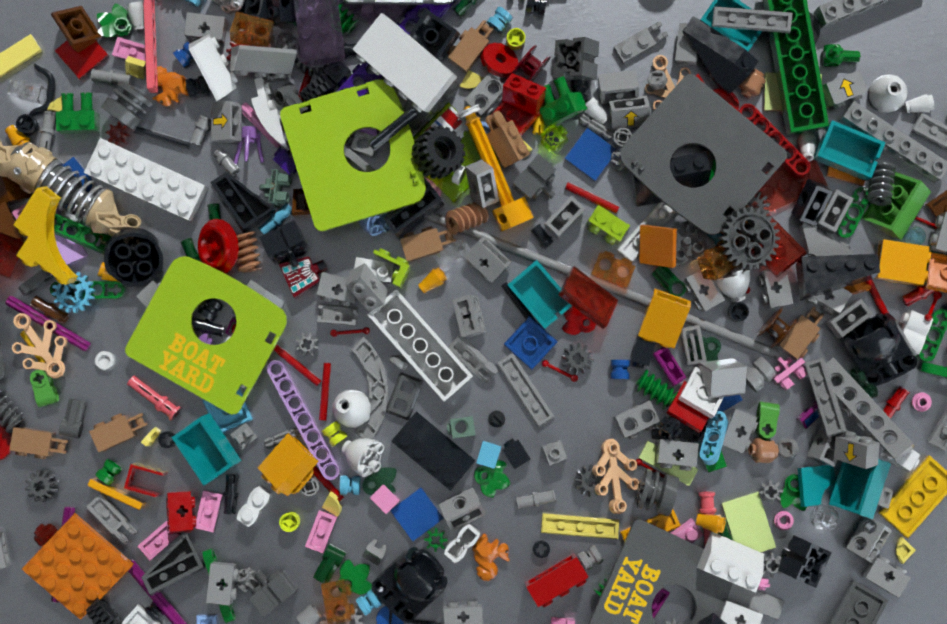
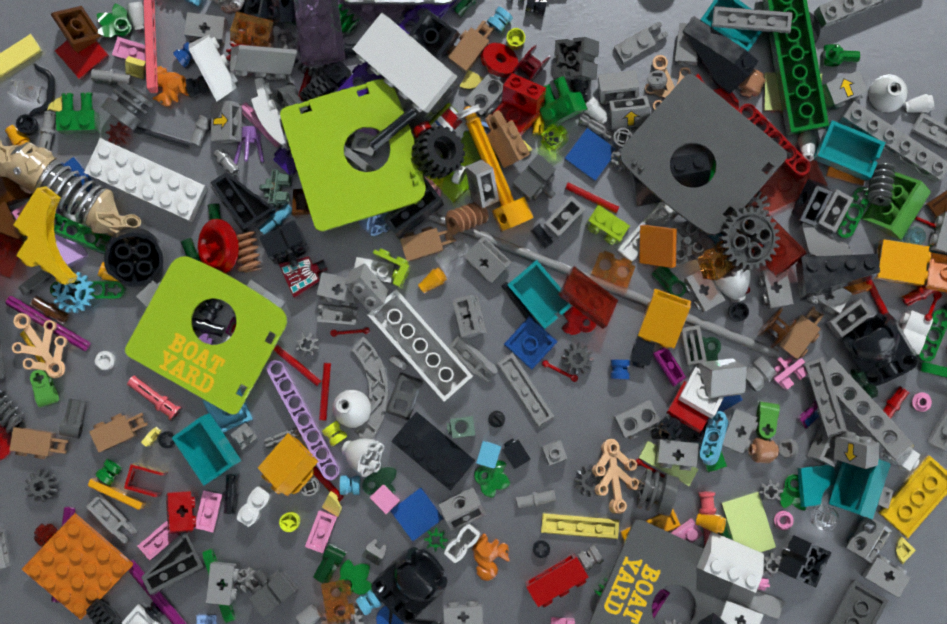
green piece [635,369,678,410] -> none
none -> red tile [413,121,432,138]

